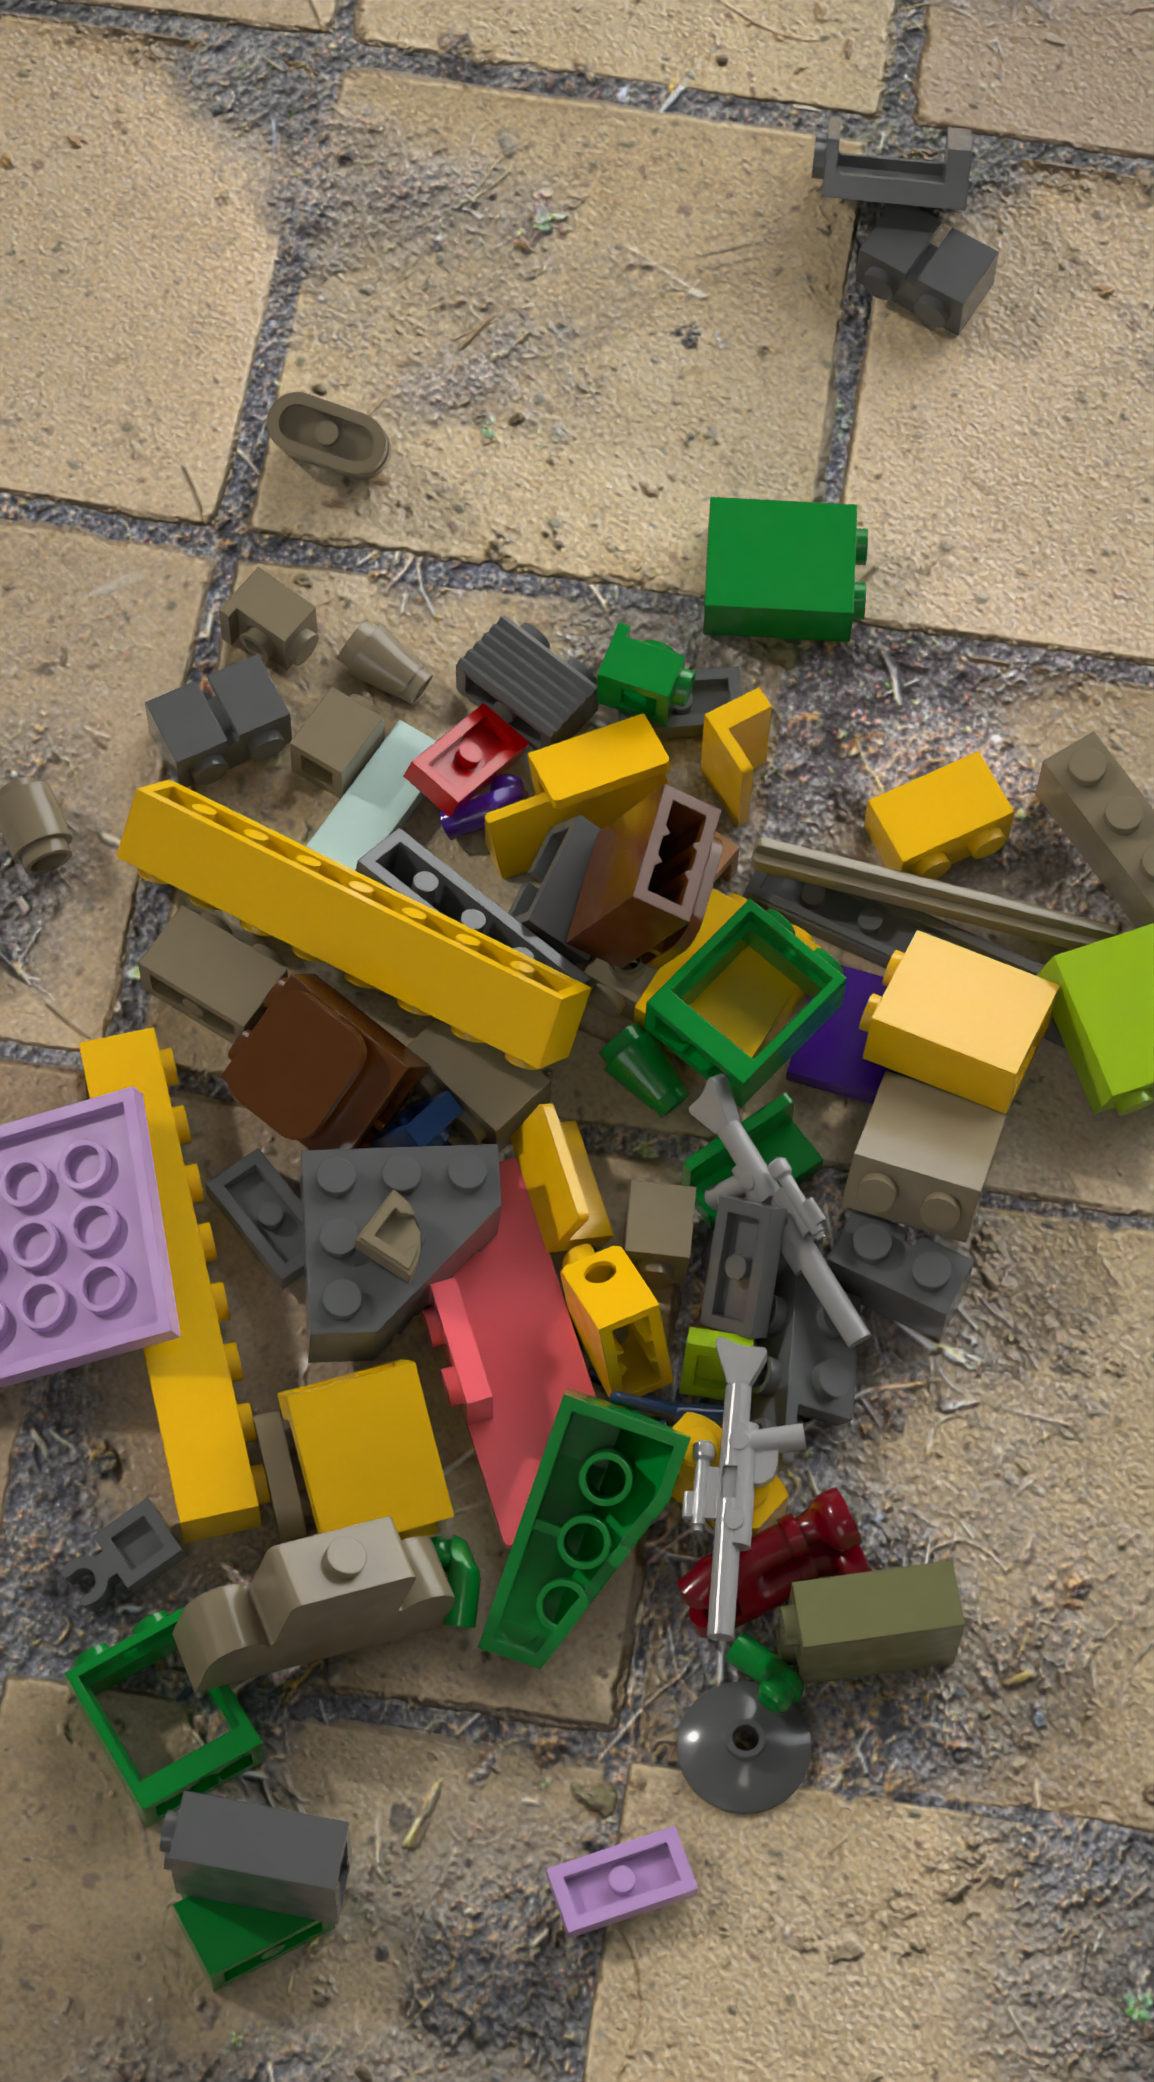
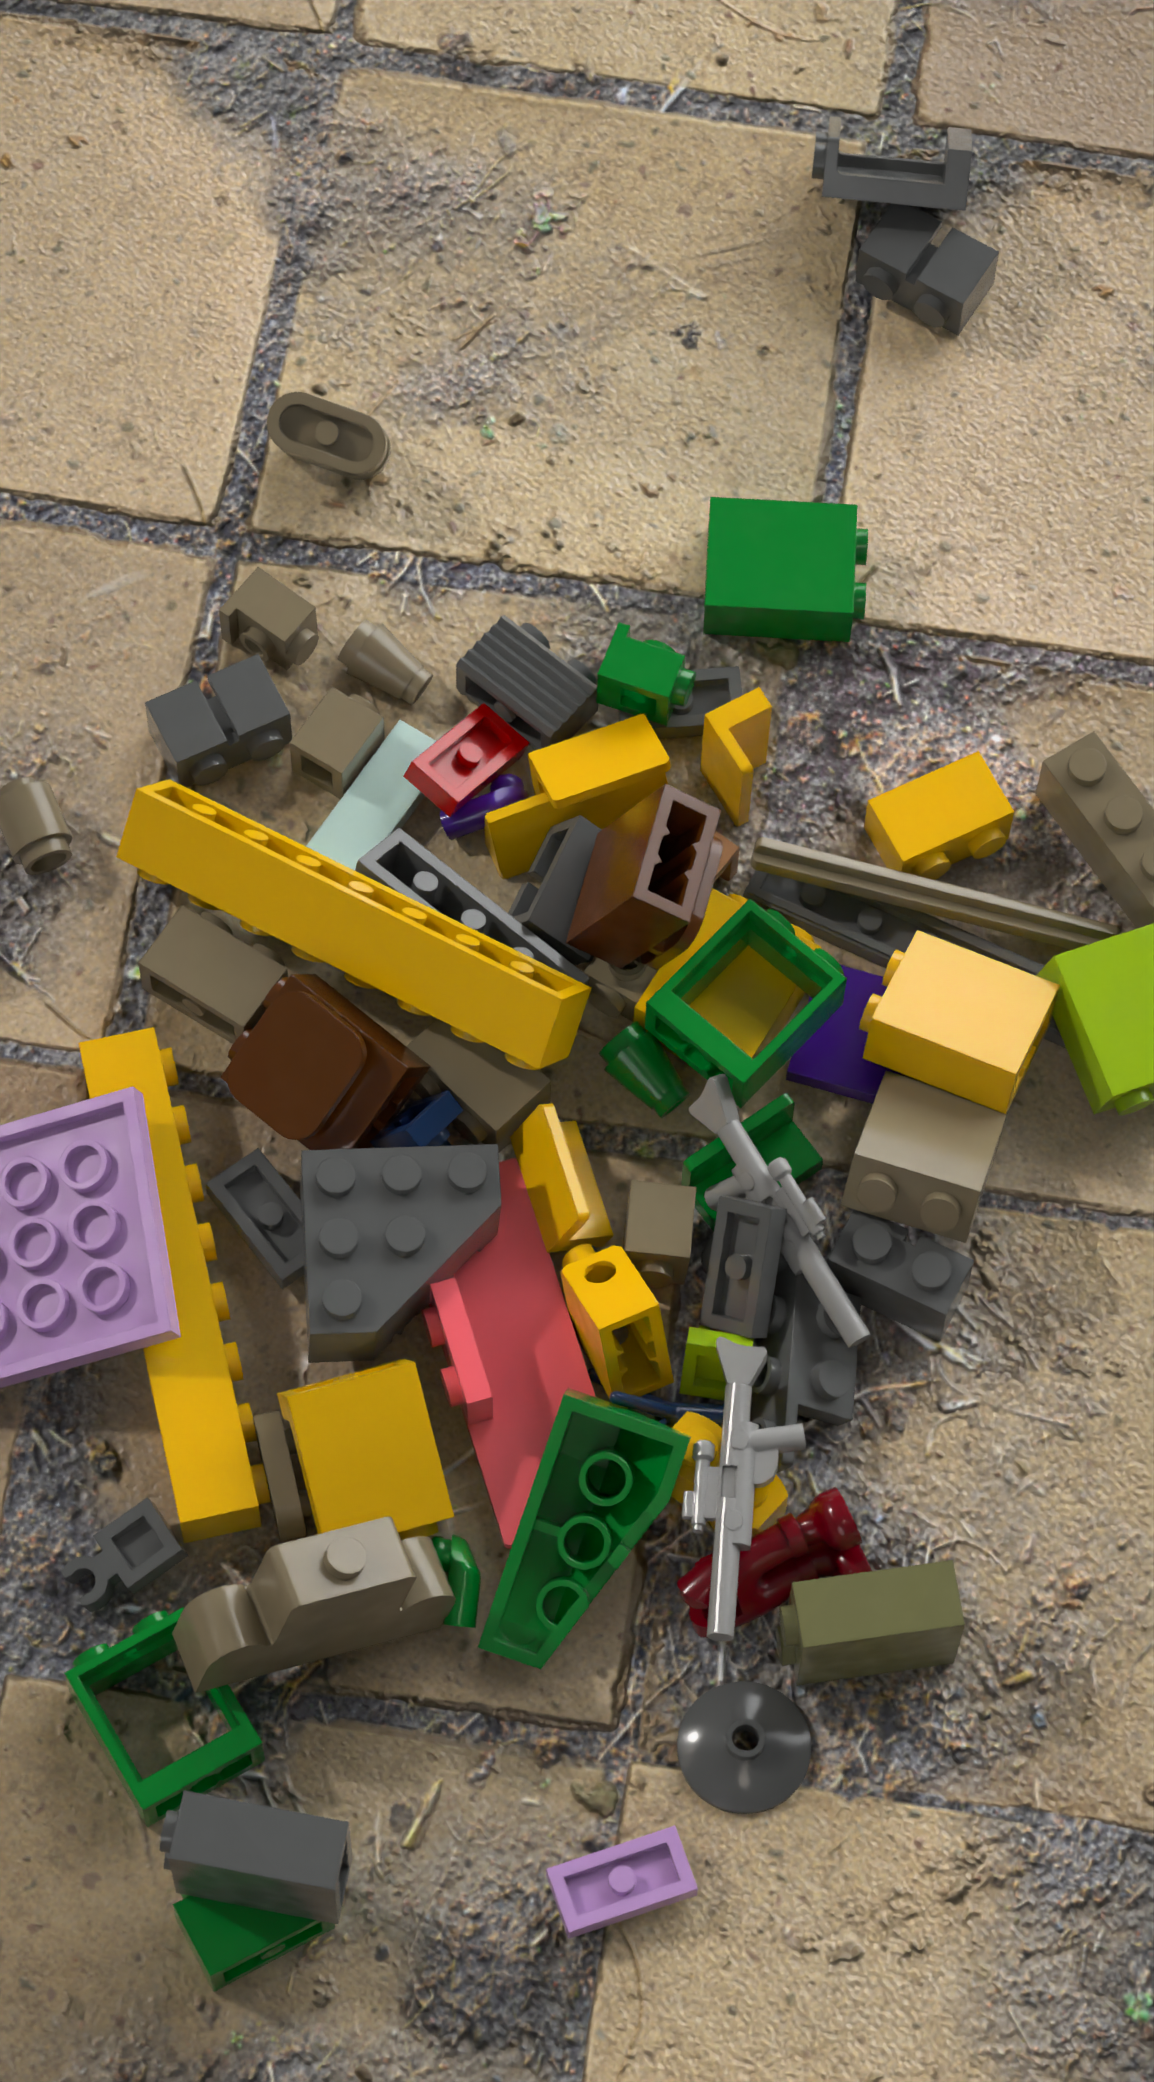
dark tan tile [355,1189,421,1284] -> none
green arm [725,1633,804,1713] -> none

